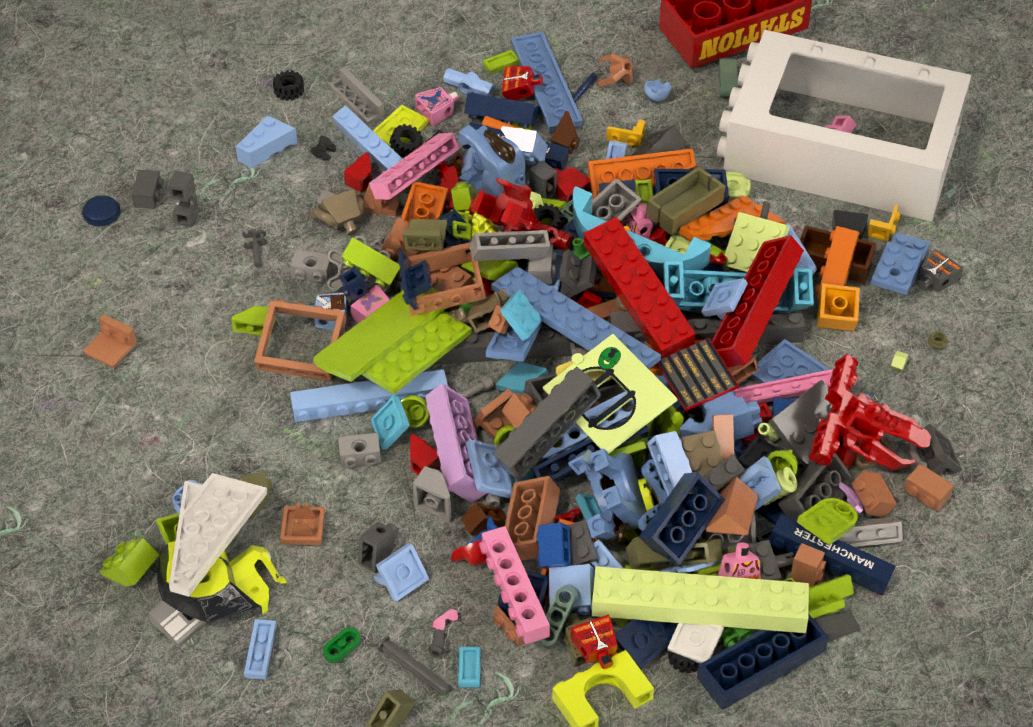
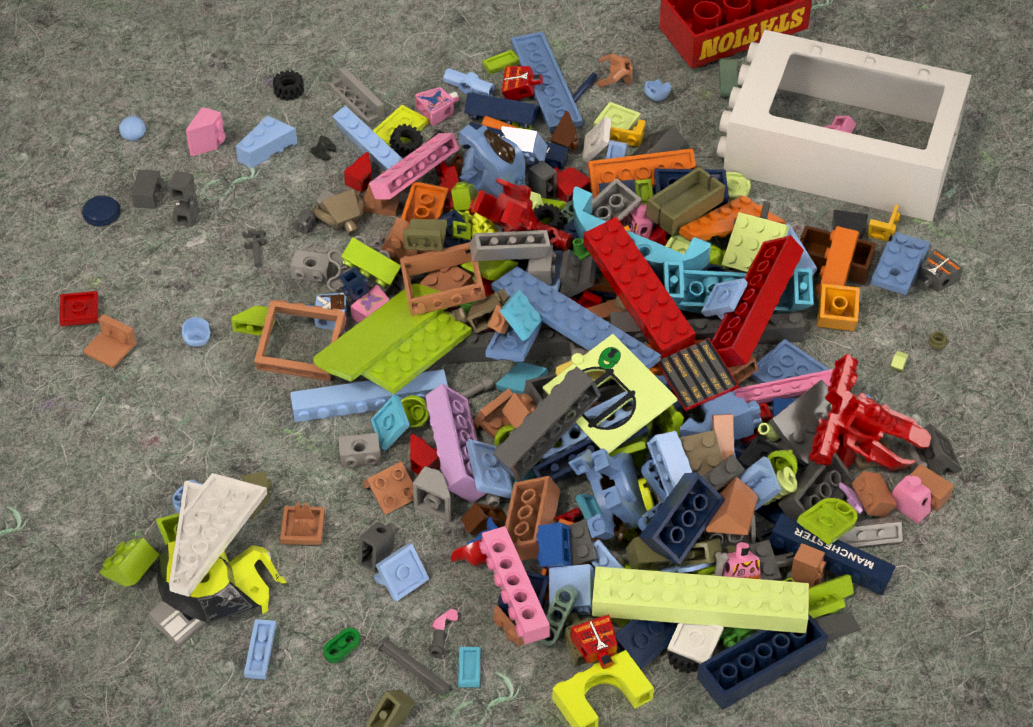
dark blue bracket [397,249,433,310] -> none
red arm [709,253,727,266] -> none
none -> red plate [60,291,99,326]
none -> light blue hair [119,116,146,141]
none -> light blue hair [182,317,211,347]
none -> bright pink slope [186,107,226,156]
none -> dark grey bush [293,209,316,234]
none -> nougat bracket [362,461,414,515]
none -> white tile [583,117,611,163]
none -> yellowish green plate [593,102,641,130]
none -> light grey piece [714,552,729,576]
none -> bright pink torso [892,476,931,524]

